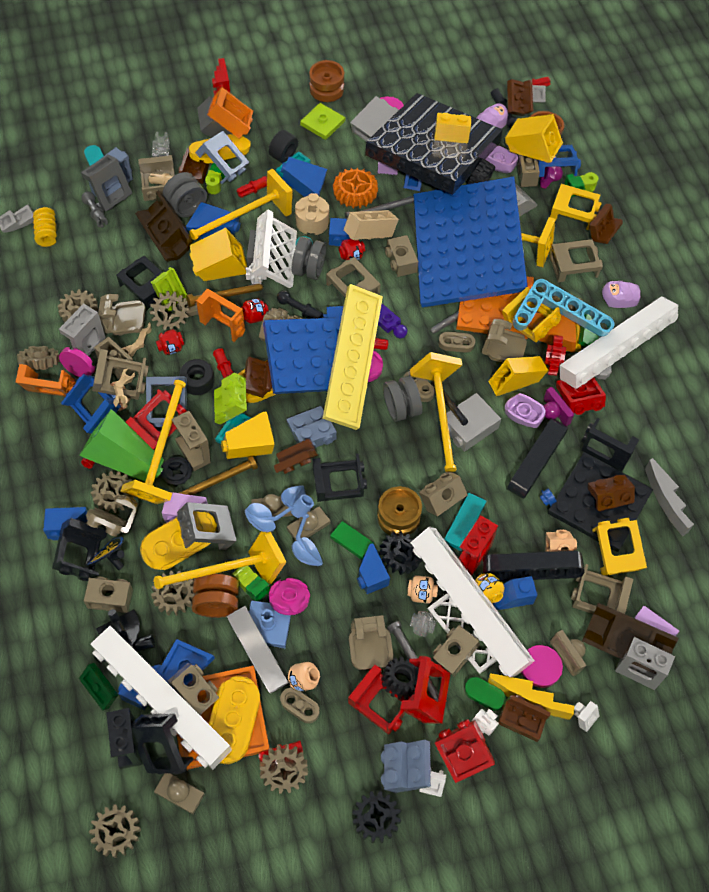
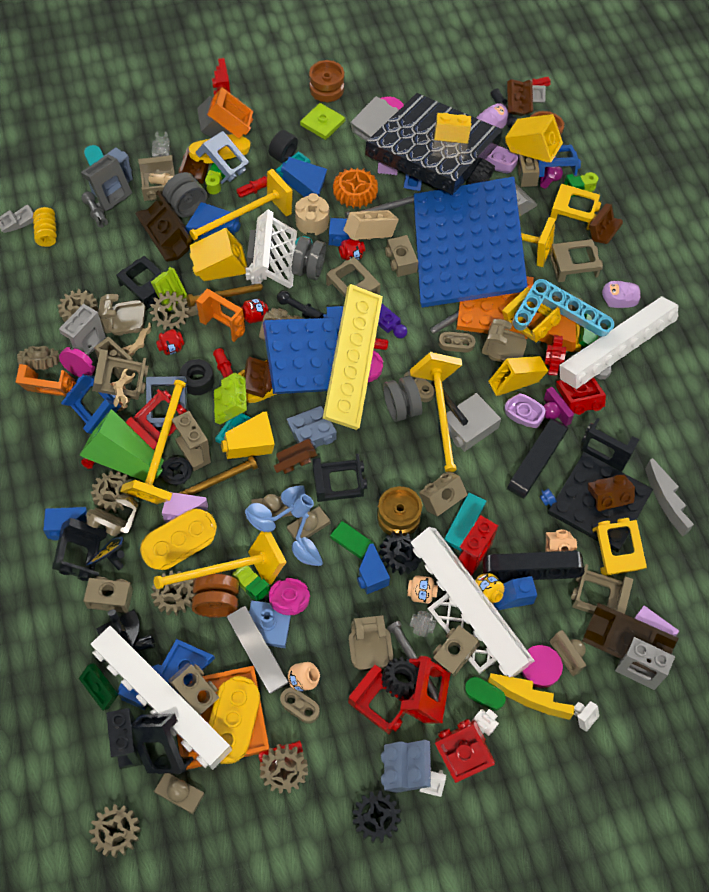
window [177,502,236,550] -> none
reddish brown bracket [498,695,551,742] -> none

